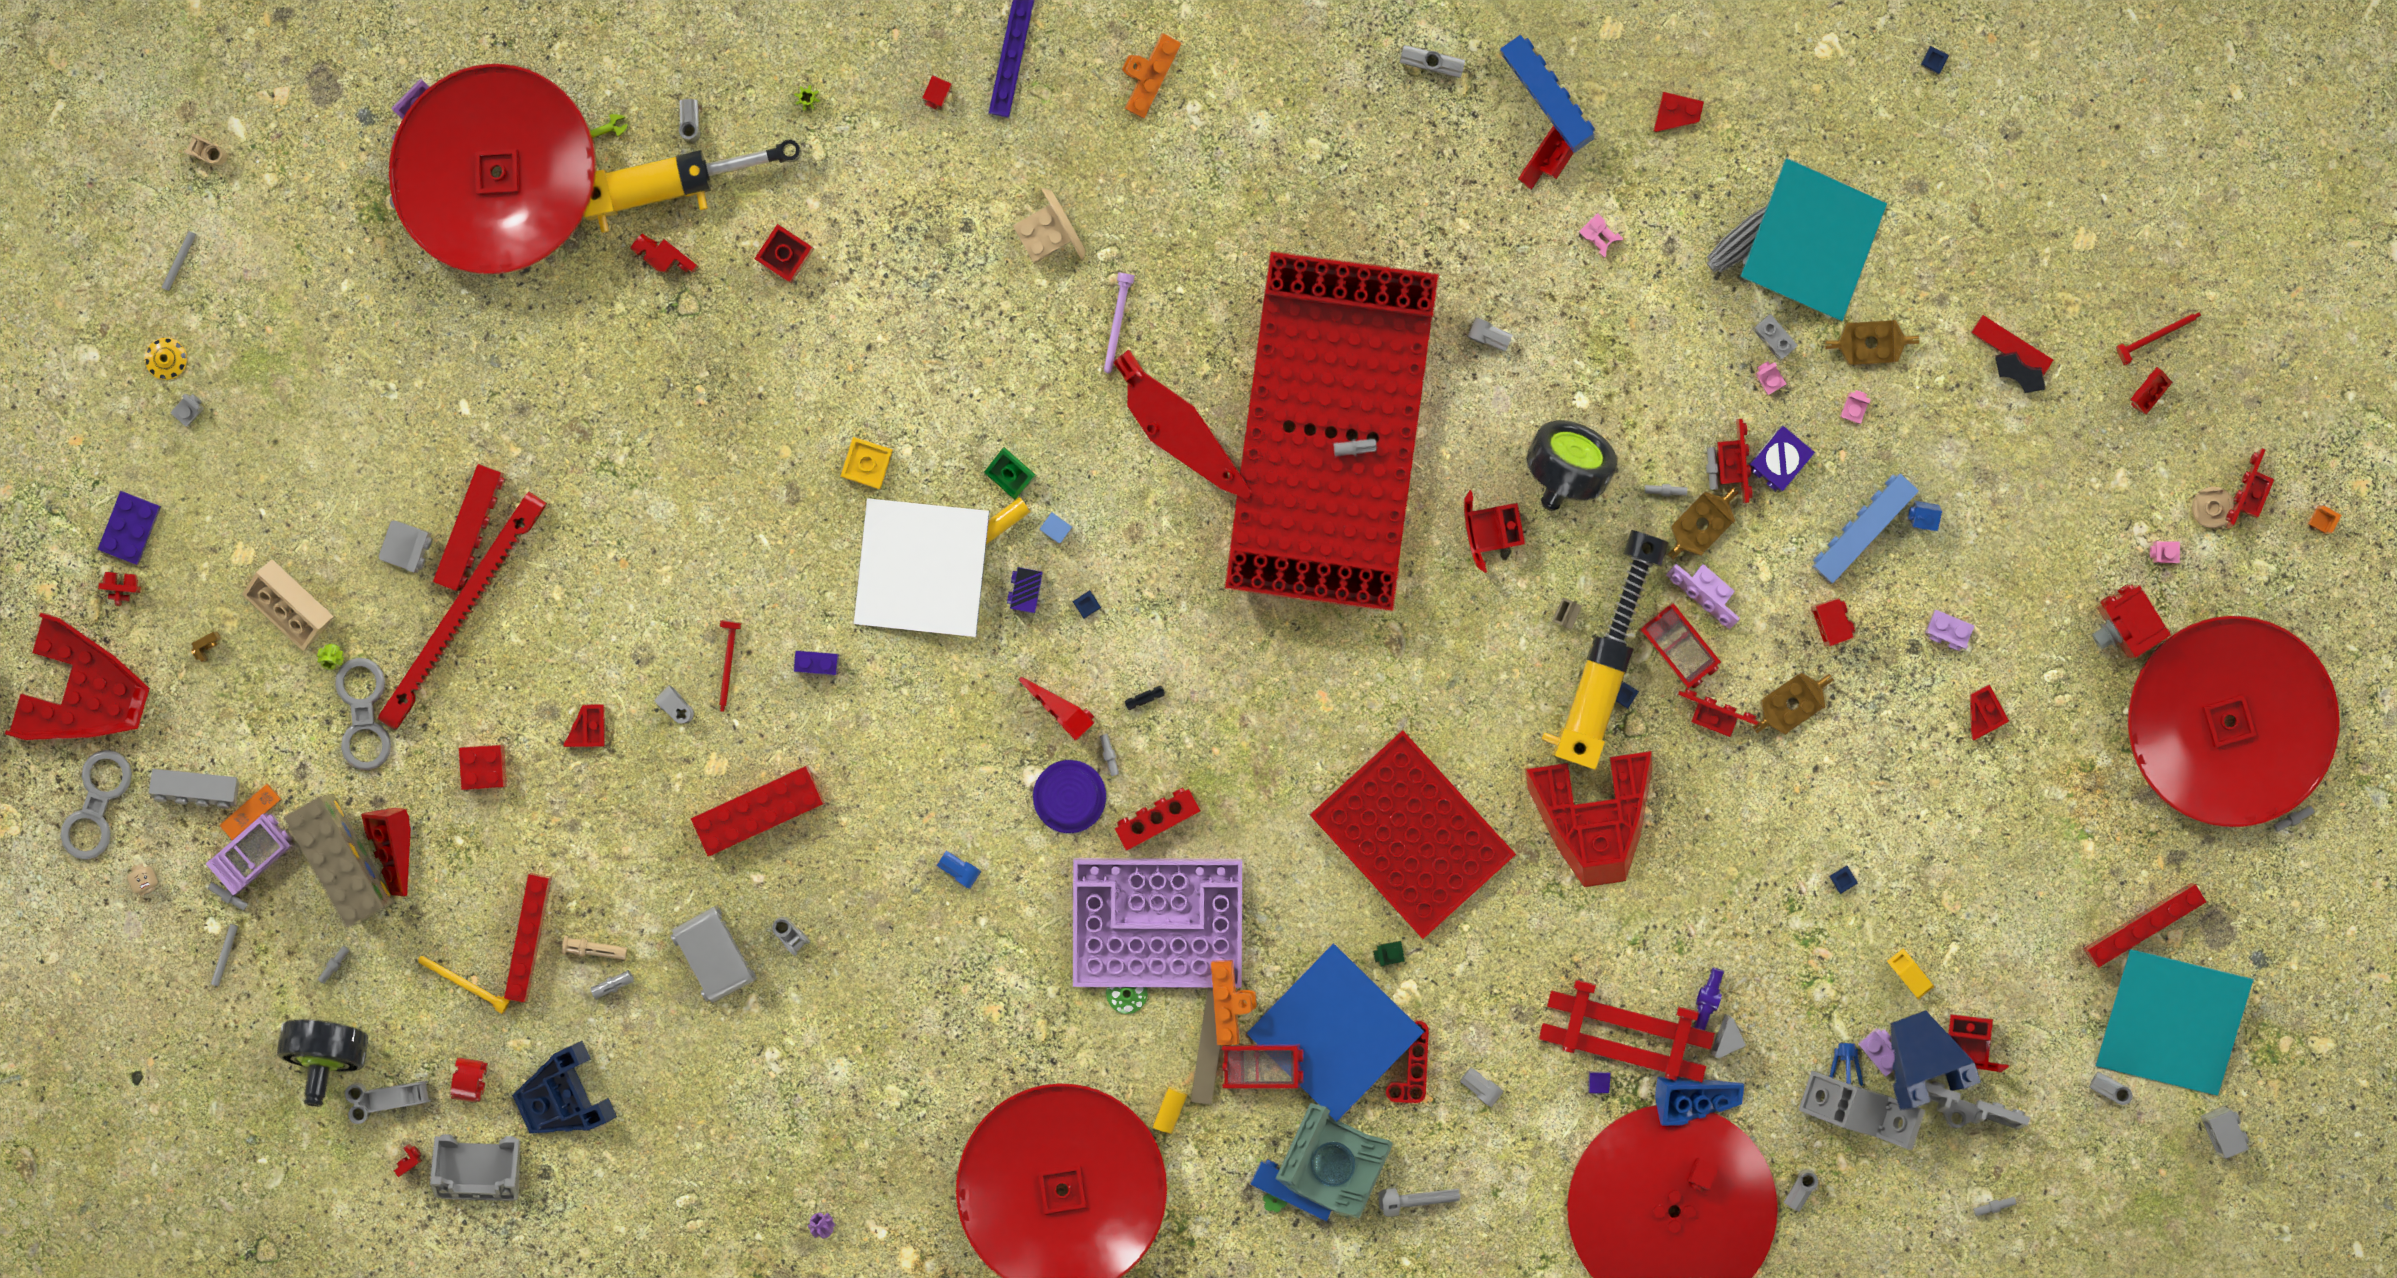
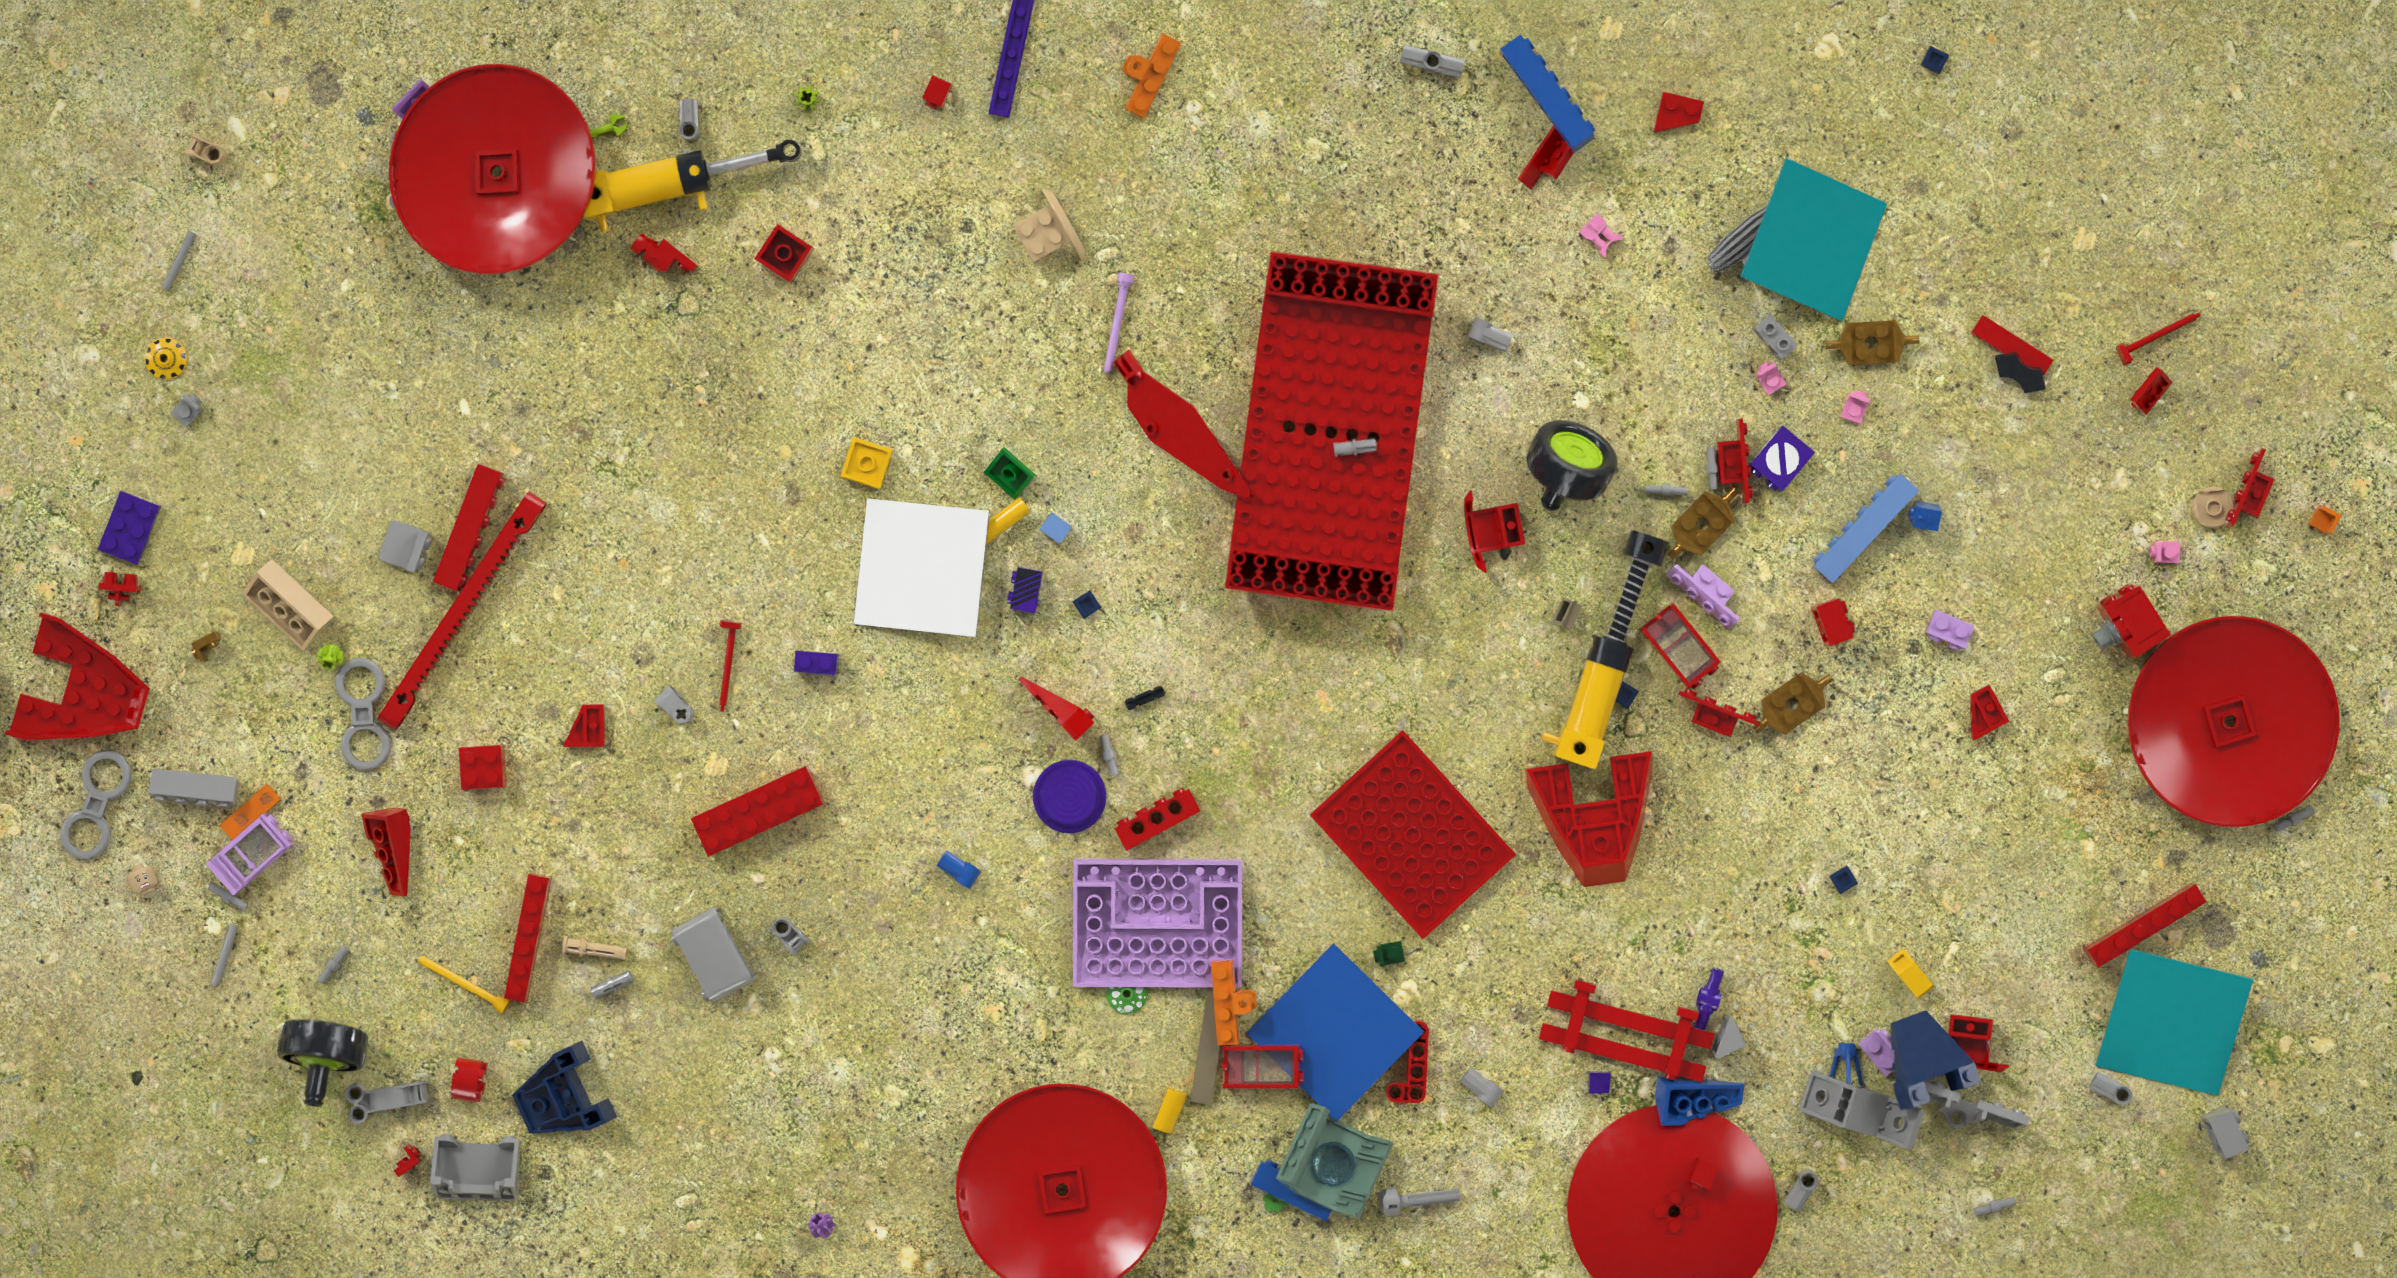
dark tan brick [283,793,396,928] -> none

